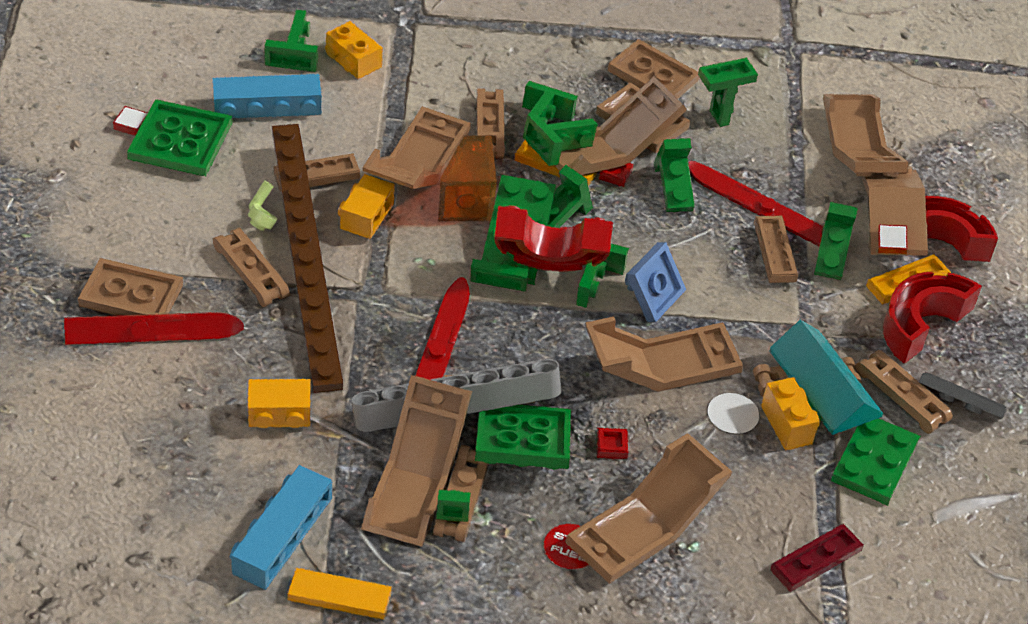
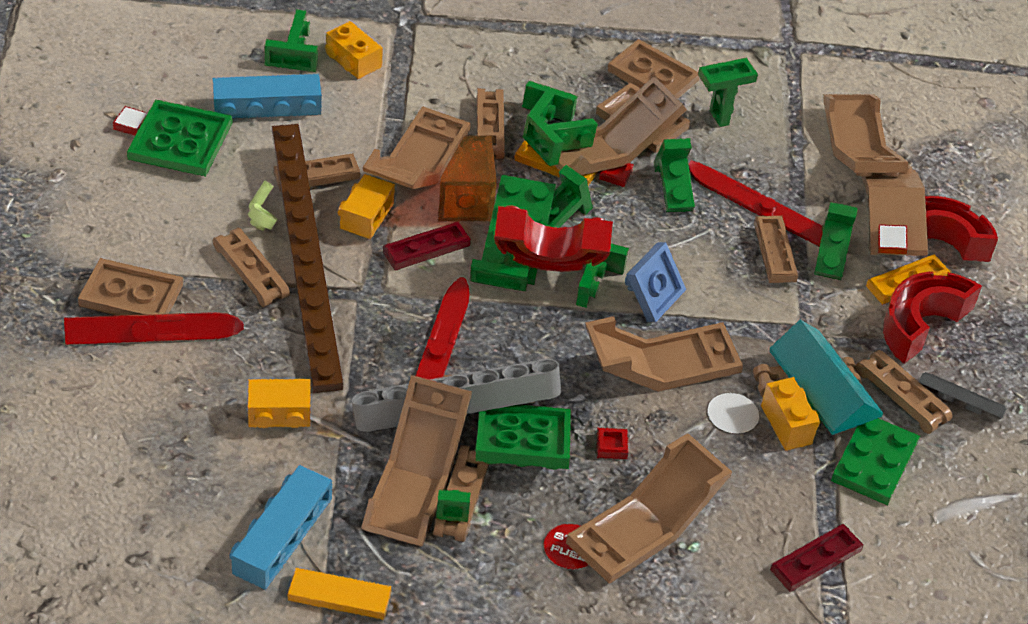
none -> dark red tile [383,221,471,271]

